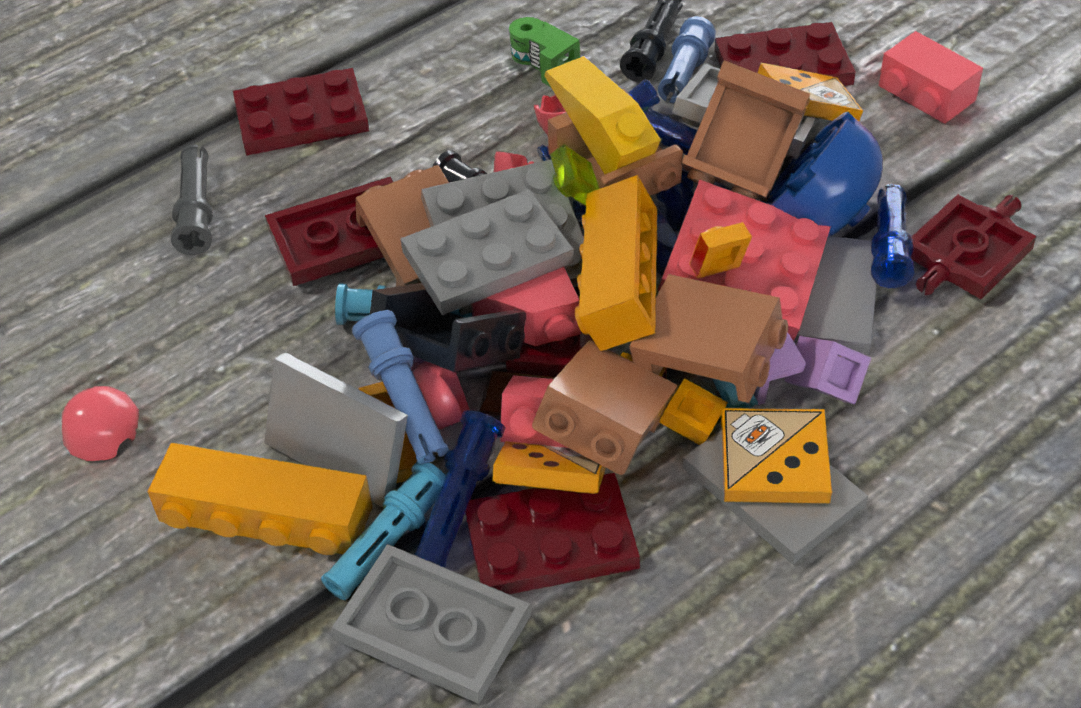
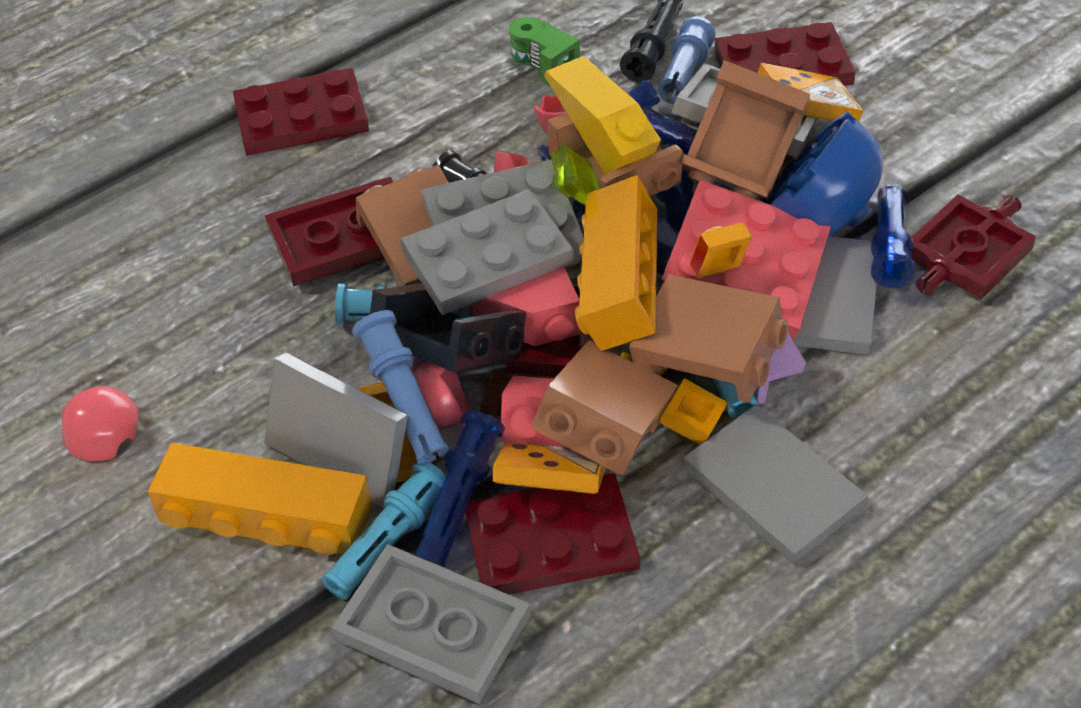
dark grey pin [171,144,213,255] -> none
tile [721,408,832,503] -> none
lavender panel [785,336,871,404] -> none
coral brick [879,31,983,124] -> none

